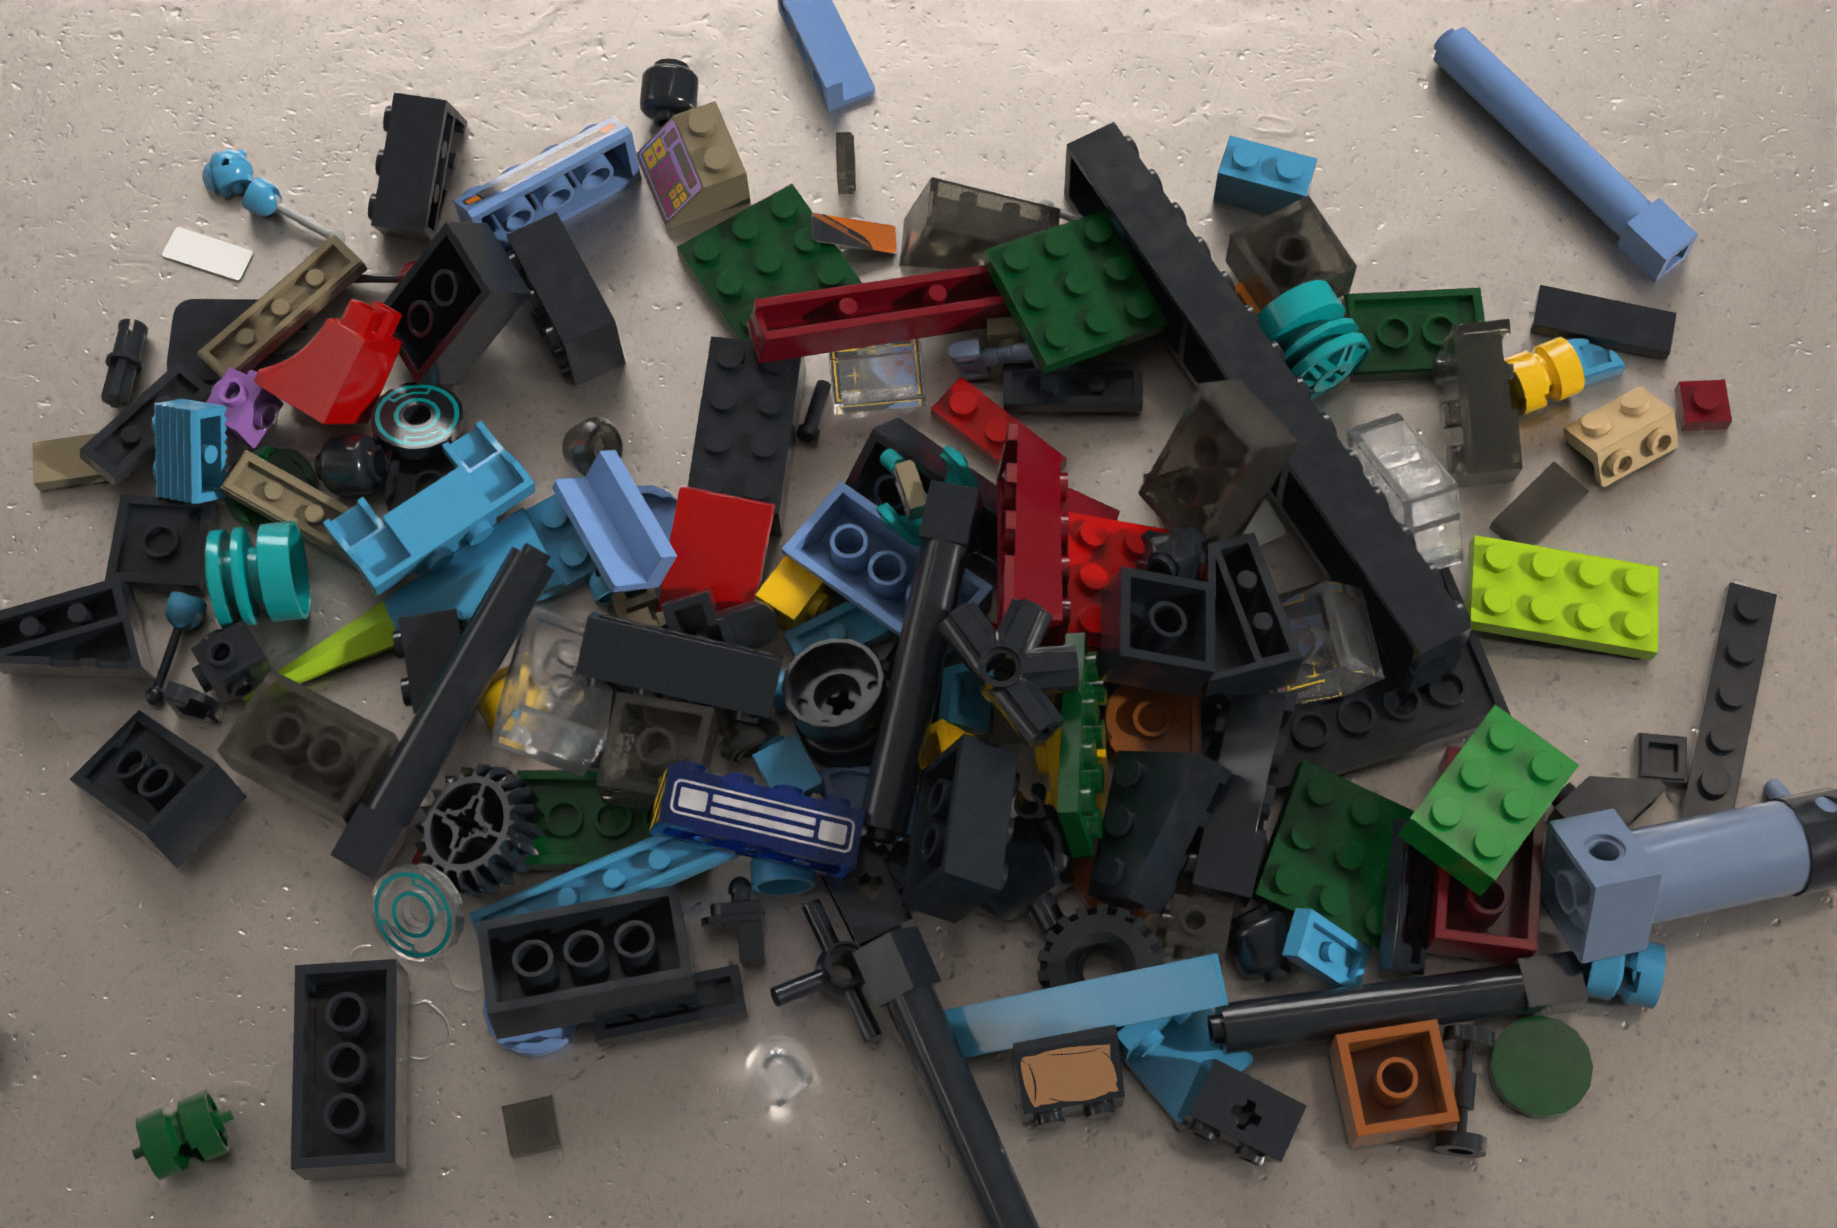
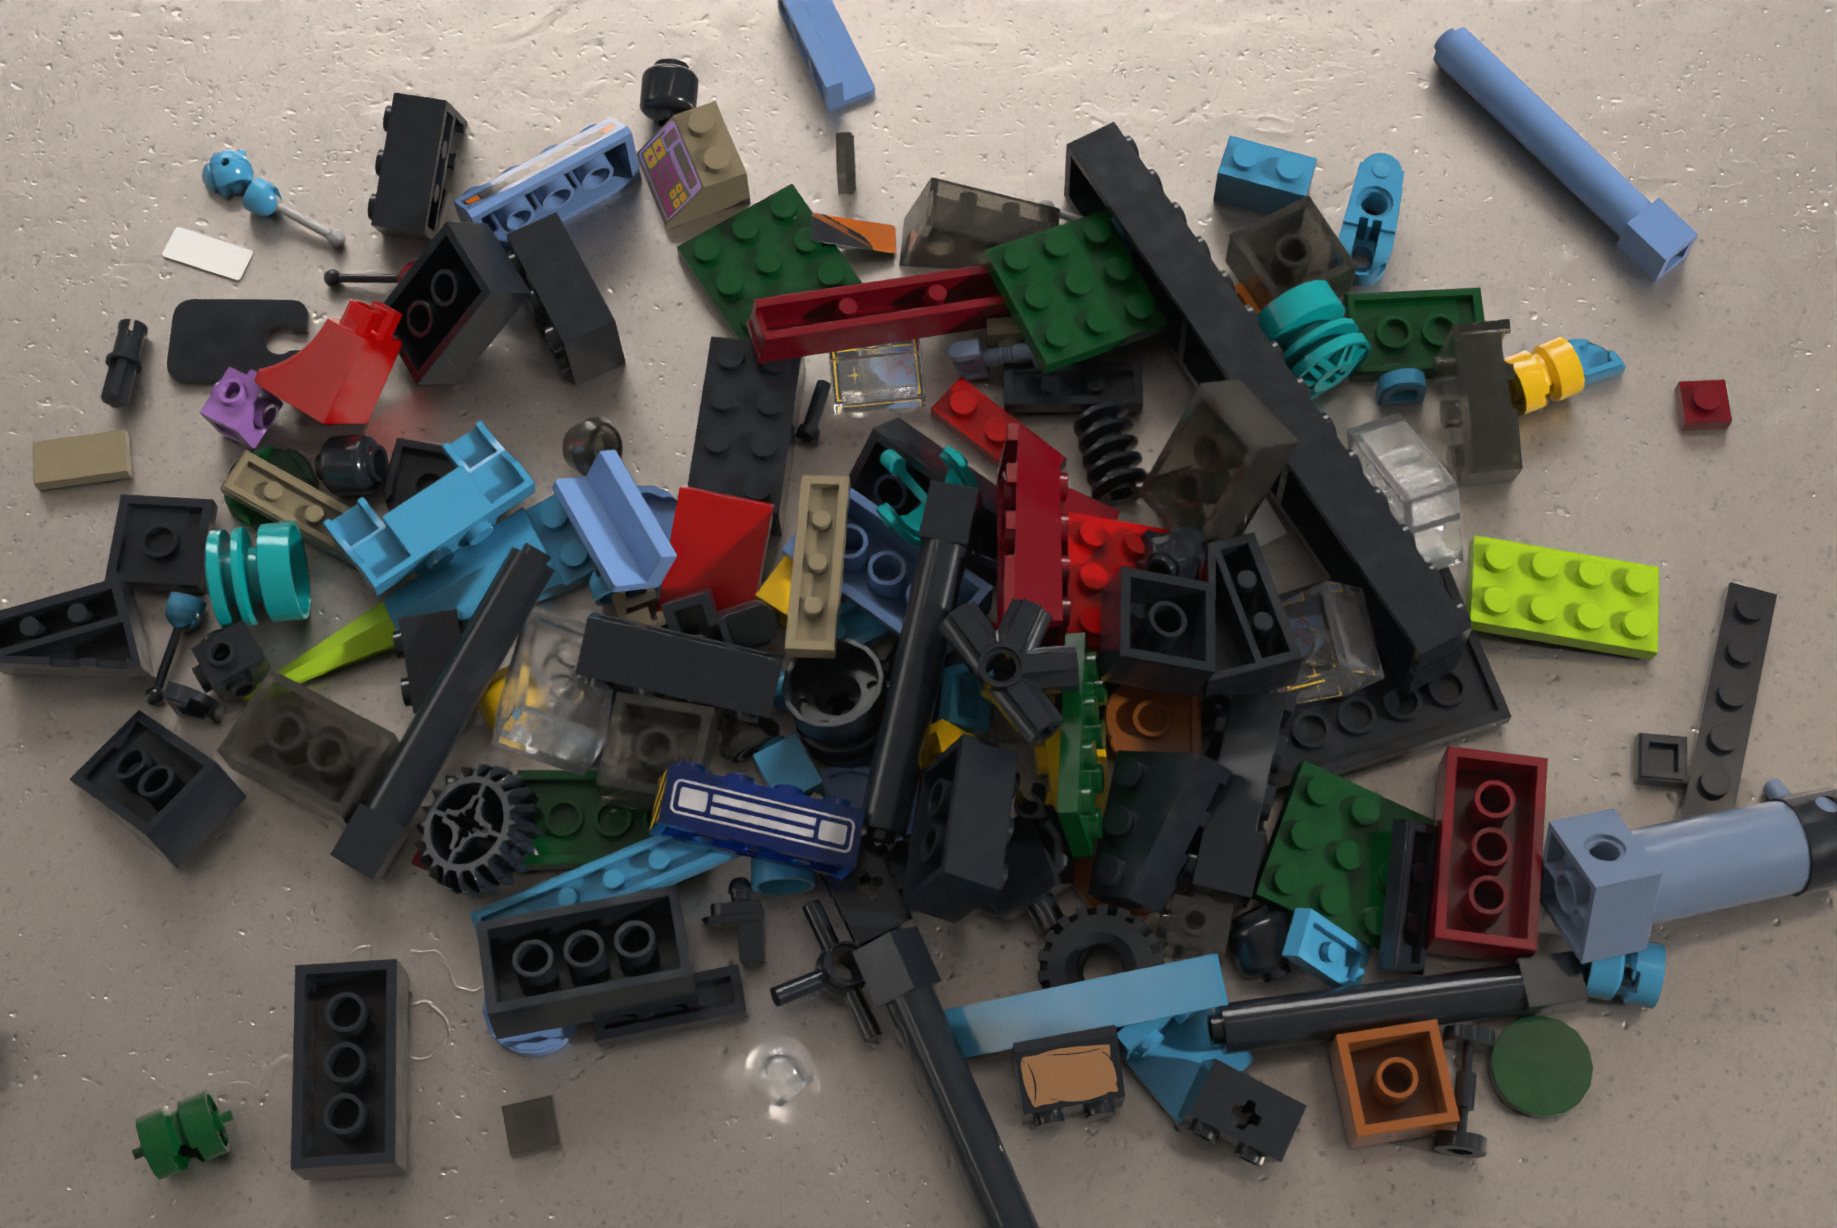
black plate [80,361,212,487] -> none
dark azure brick [152,398,228,504] -> none
dark tan tile [197,234,368,379] -> none
black tile [371,382,465,460] -> none
clear tile [371,863,465,962] -> none
dark tan tile [893,460,927,522] -> none
green brick [1397,705,1579,897] -> none
clear smoke tile [1489,461,1590,546] -> none
black tile [1530,285,1677,360] -> none
black slope [1545,776,1667,827] -> none
tan bracket [1563,386,1679,487] -> none
none -> dark tan plate [785,475,851,659]
none -> black piece [1073,401,1147,507]
none -> dark azure piece [1334,153,1405,286]
none -> dark azure tile [1375,368,1427,406]

